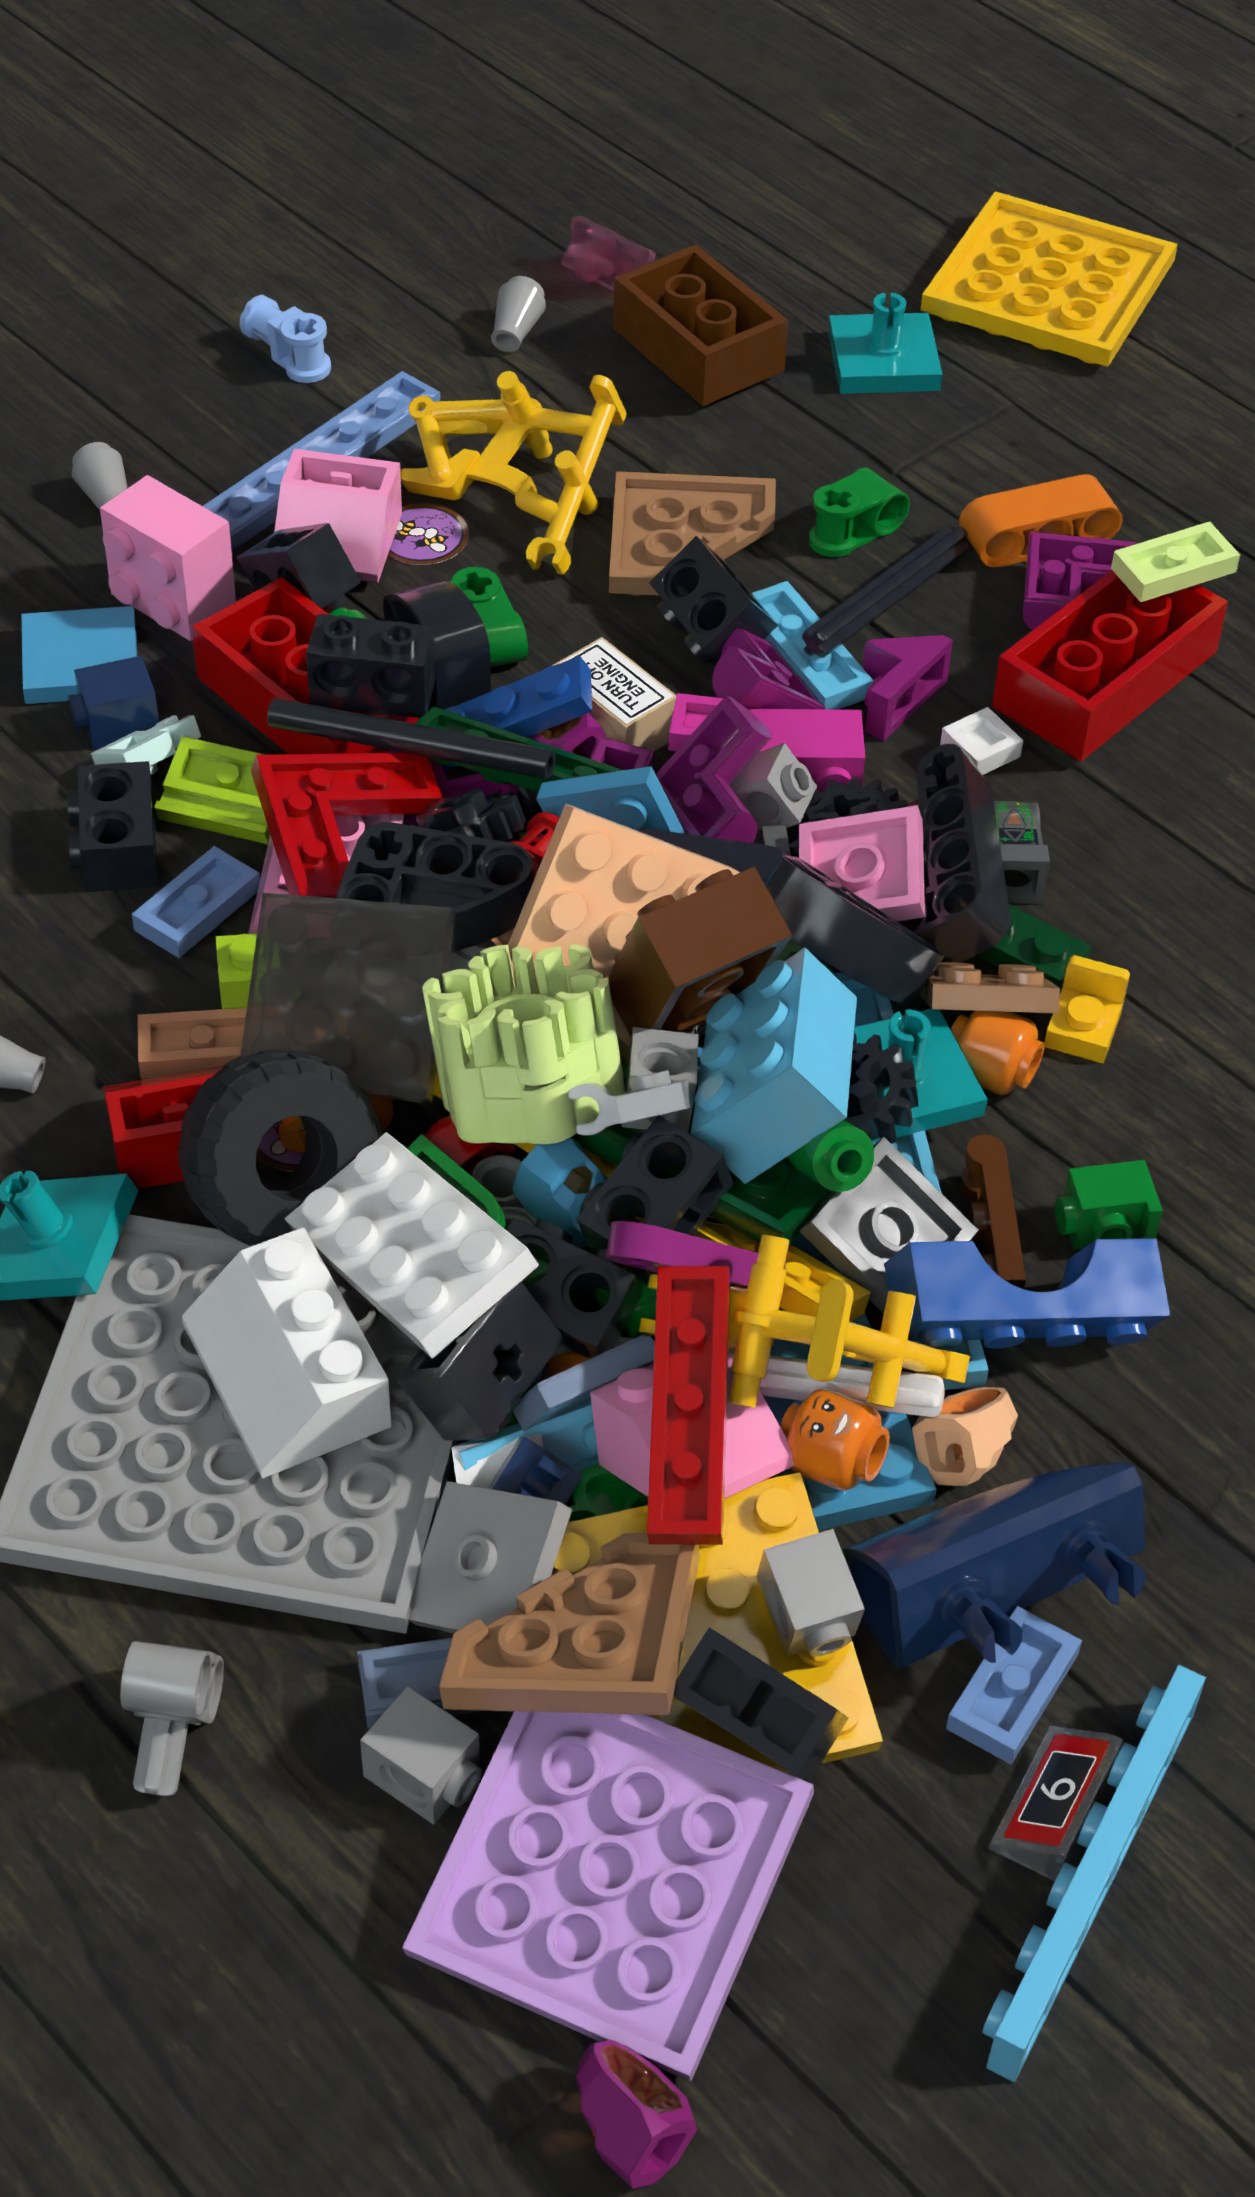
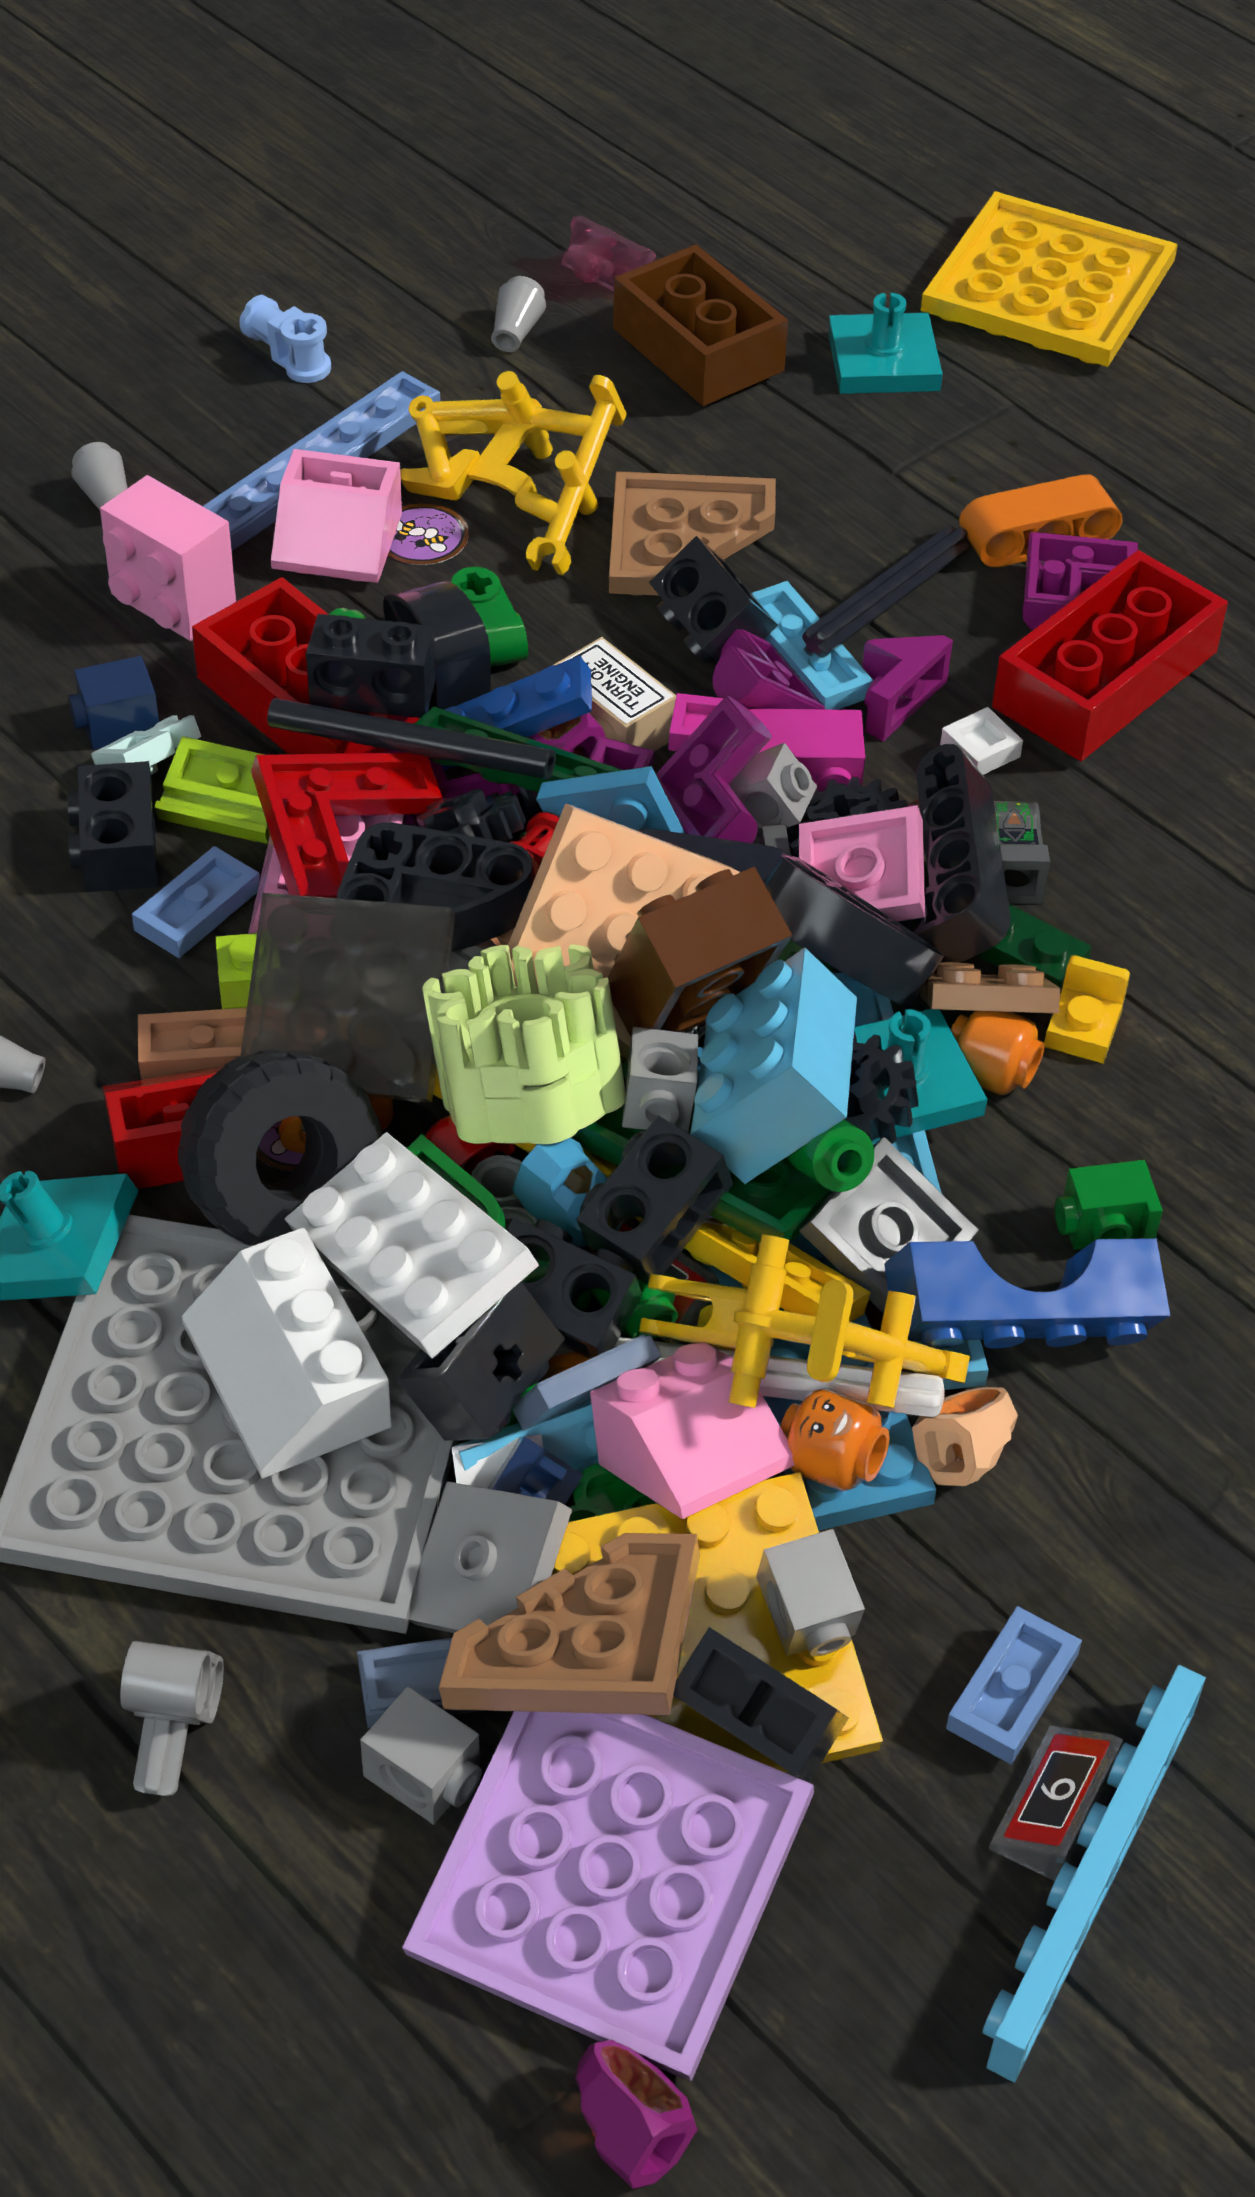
dark azure tile [21,606,137,704] -> none
black brick [237,523,361,614] -> none
light grey plate [568,1070,694,1135] -> none
magenta beam [605,1221,786,1289] -> none
red plate [647,1266,731,1545] -> none
green piece [808,467,910,557] -> none
dark blue piece [841,1463,1146,1670] -> none
reddish brown plate [960,1134,1026,1289] -> none
yellowish green plate [1111,521,1240,602] -> none

